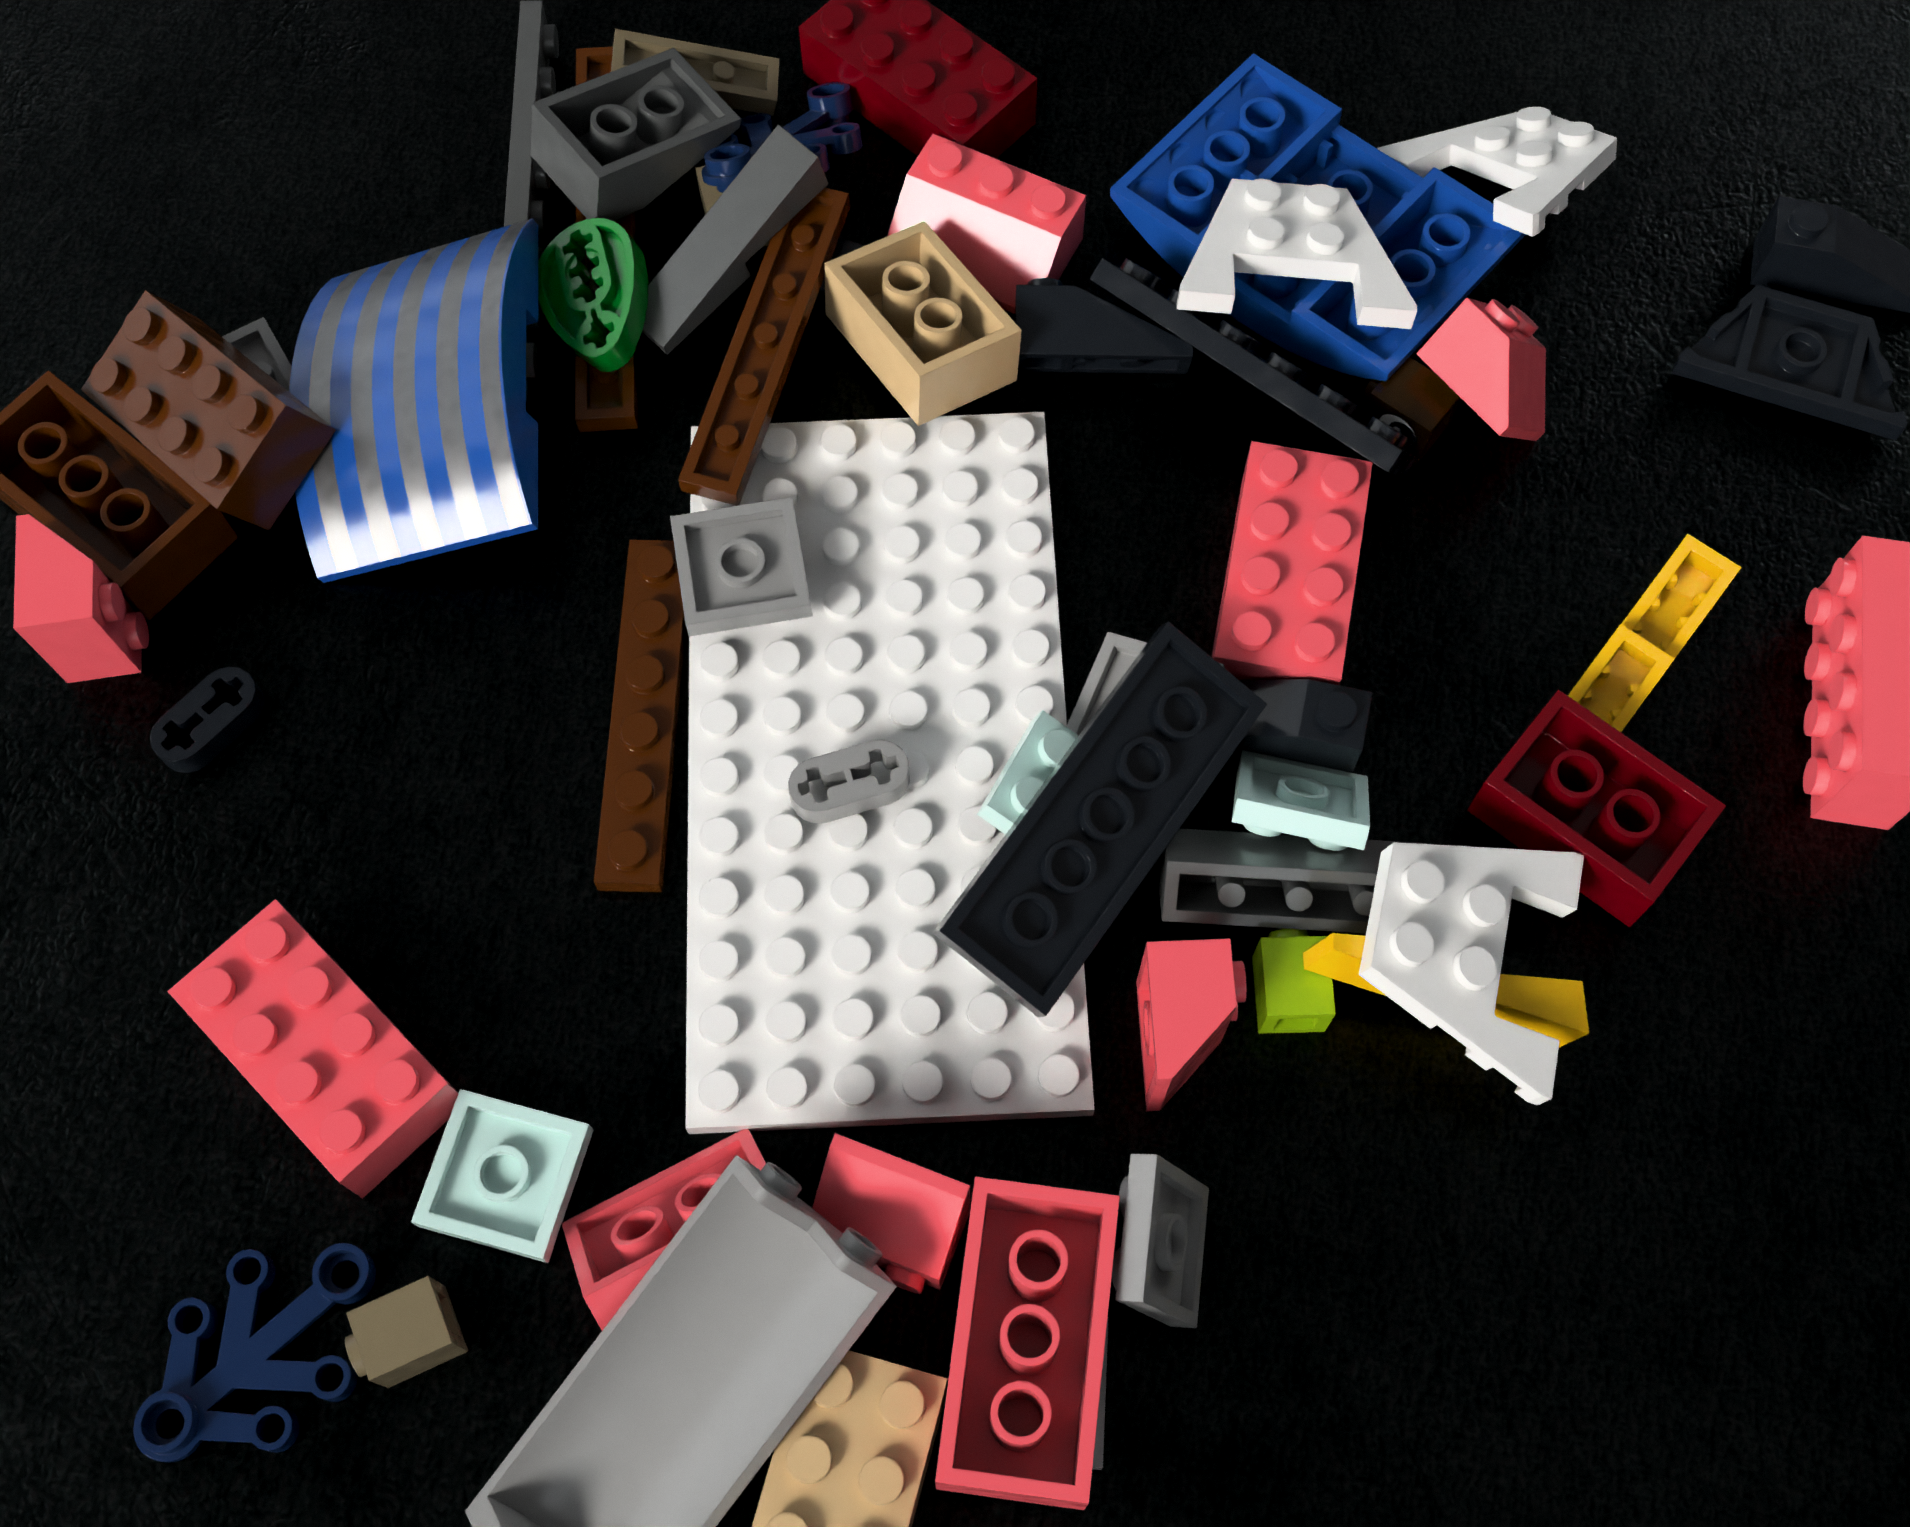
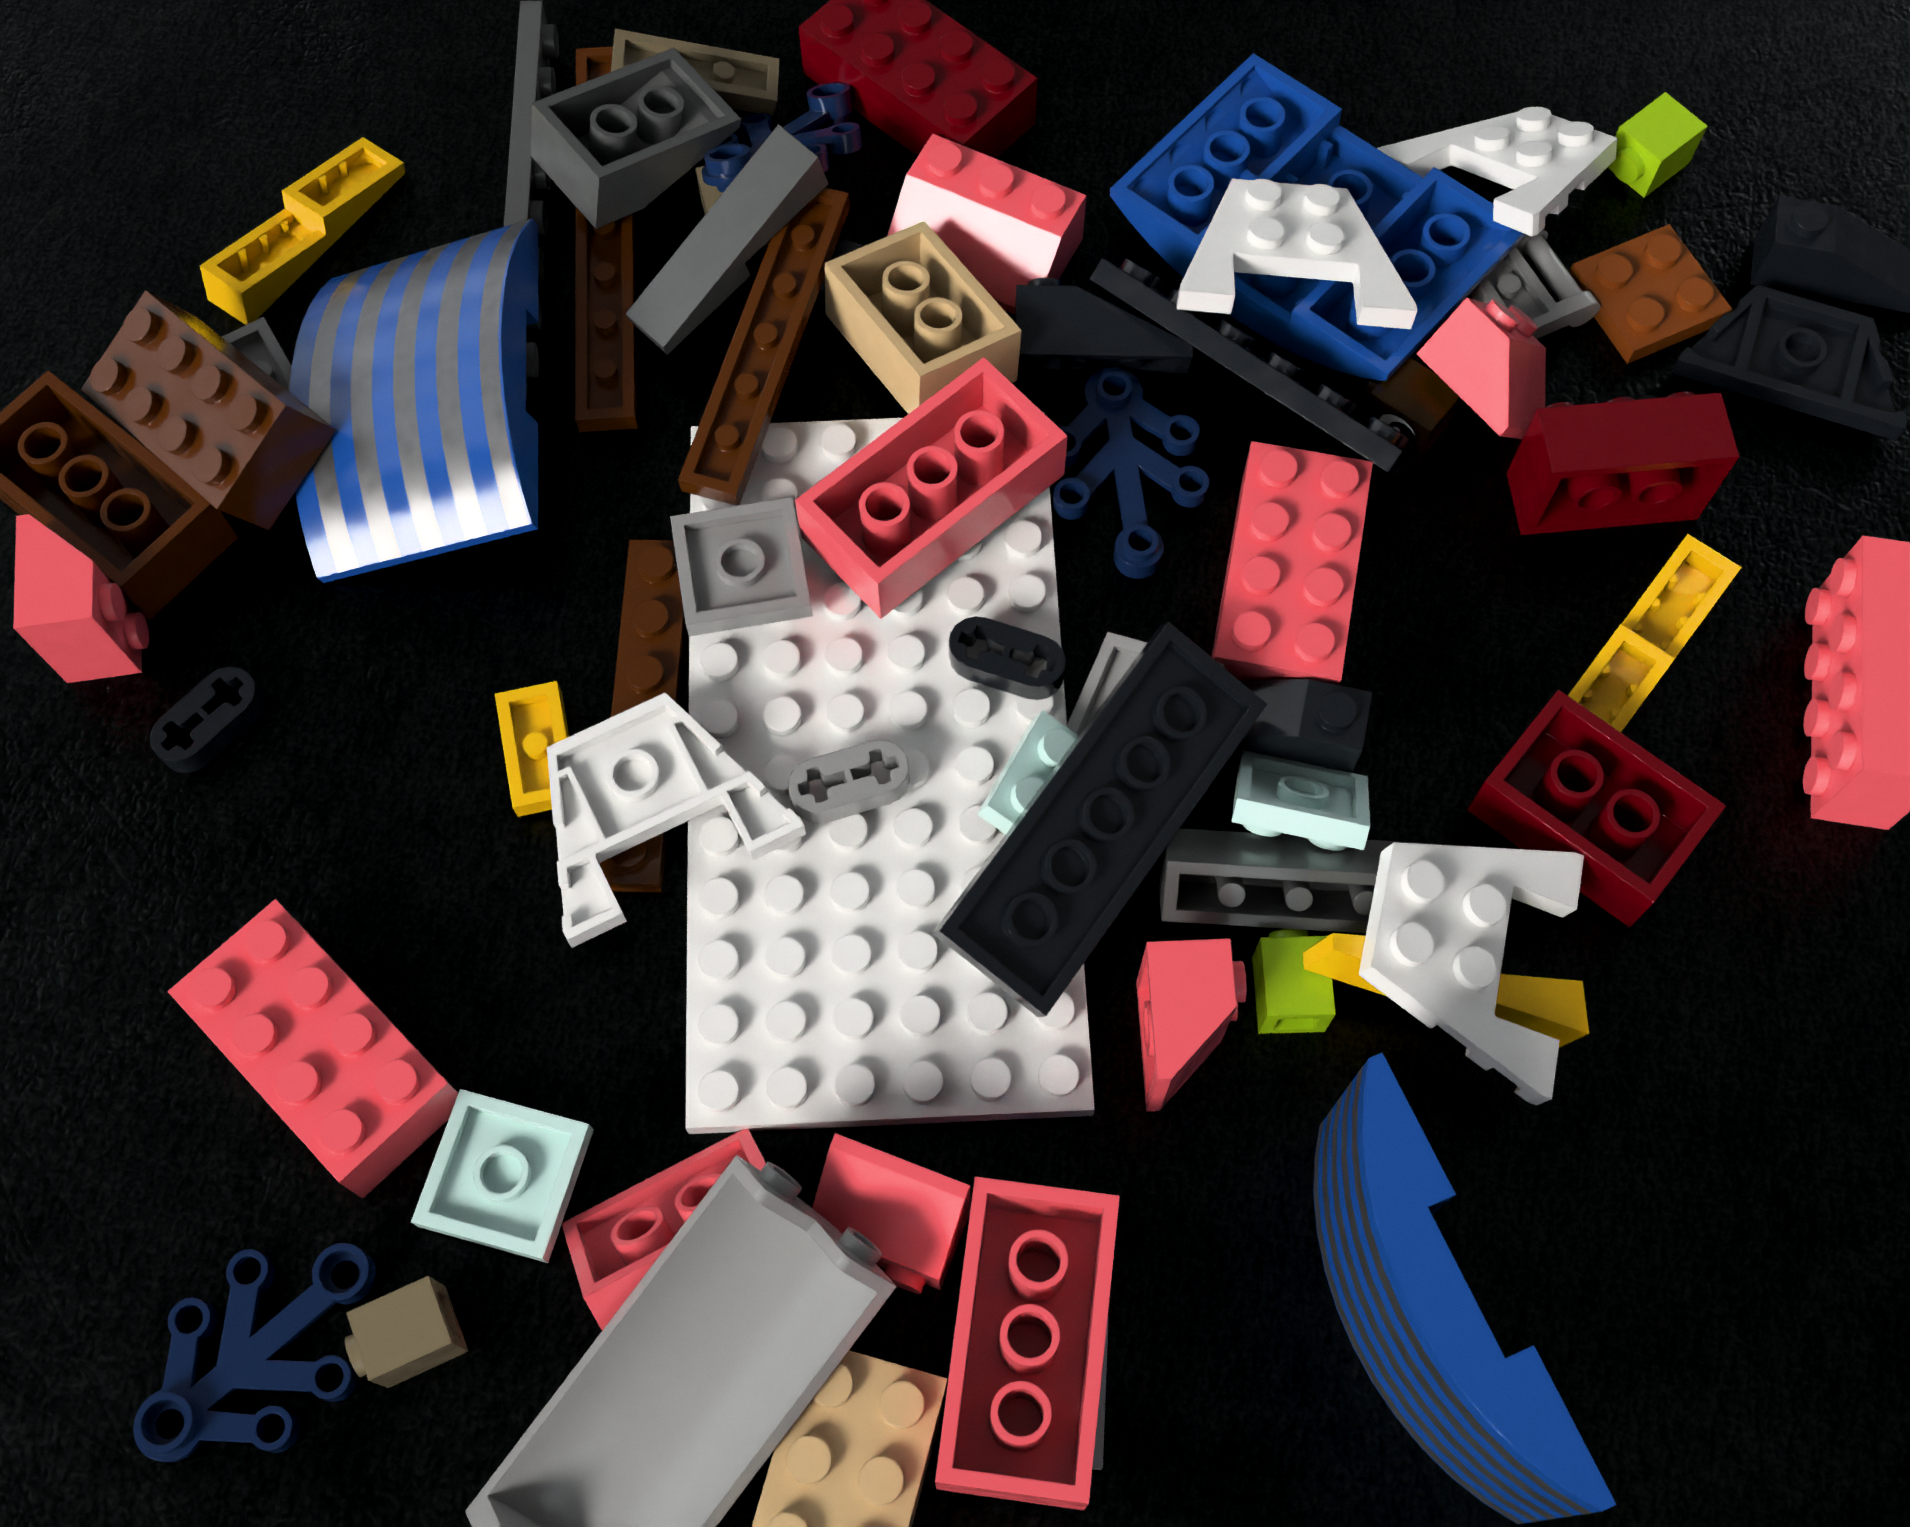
green piece [538,218,648,372] -> none
light grey plate [1112,1154,1209,1328] -> none
none -> yellow slope [200,137,405,325]
none -> yellow plate [495,681,569,817]
none -> white wing [547,693,806,948]
none -> coral brick [795,357,1068,619]
none -> black beam [949,616,1066,700]
none -> dark blue plant [1053,367,1209,579]
none -> blue slope [1313,1053,1617,1524]
none -> light grey plate [1470,229,1601,339]
none -> dark red brick [1506,391,1739,535]
none -> dark orange plate [1569,224,1733,364]
none -> lime brick [1607,92,1708,198]

